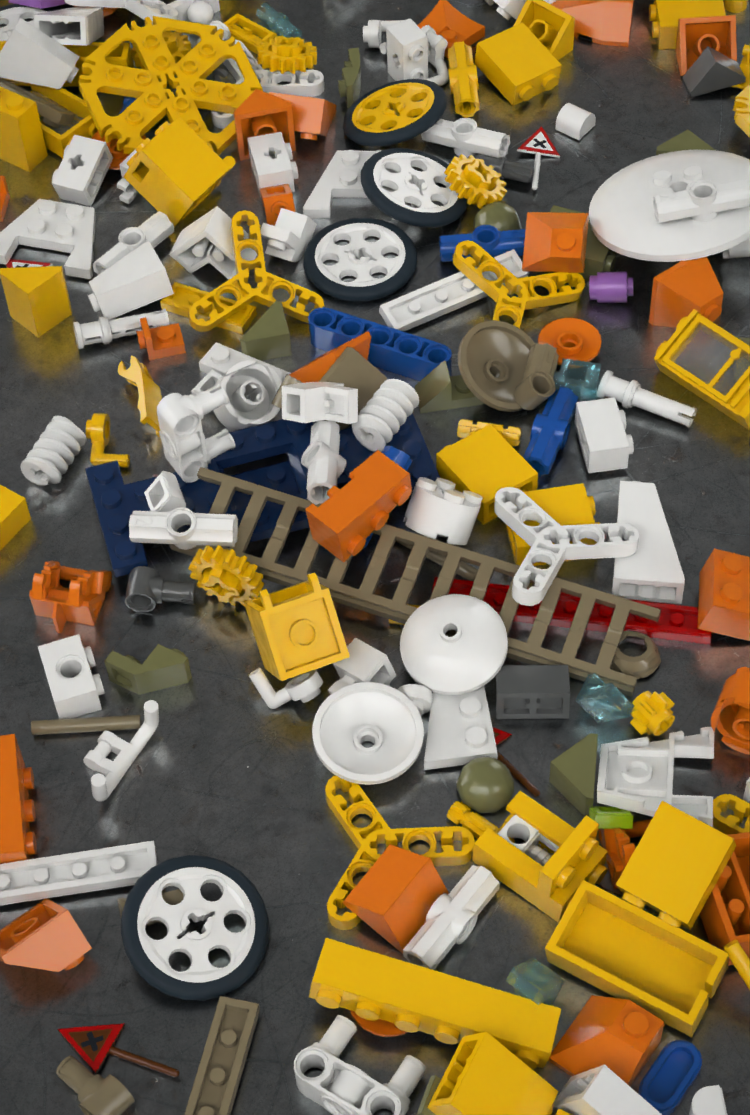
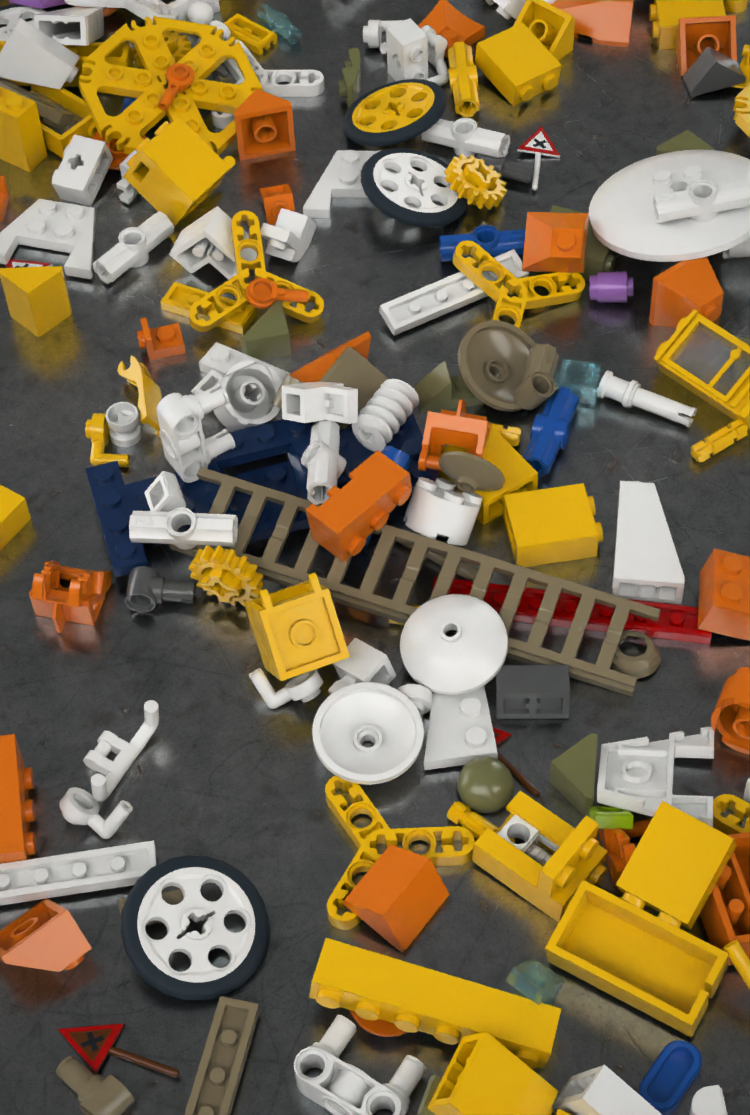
white piece [20,416,87,486] -> none
dark tan bar [31,715,142,735] -> none
white brick [38,634,105,719] -> none
white pin [73,309,170,350] -> none
white slope [88,241,174,320] -> none
olive slope [105,644,192,695] -> none
white brick [247,132,298,198] -> none
yellow gear [257,36,317,74] -> none
orange slope [269,92,337,141] -> none
wedge [303,218,417,302] -> none
blue beam [308,307,452,381] -> none
white piece [403,865,500,970] -> none
olive hair [473,202,522,231] -> none
white piece [494,487,639,606] -> none
orange dish [538,318,602,367] -> none
orange slope [548,995,664,1087] -> none
white brick [555,103,596,140] -> none
white brick [575,397,634,473] -> none
clear light blue bracket [575,673,634,724] -> none
yellow gear [630,691,675,736] -> none
none -> white plate [59,787,133,839]
none -> white wheel [105,402,142,447]
none -> orange plate [158,63,194,111]
none -> orange plate [245,278,309,309]
none -> orange piece [418,400,492,471]
none -> dark tan dish [439,451,505,493]
none -> yellow axle [690,419,748,463]

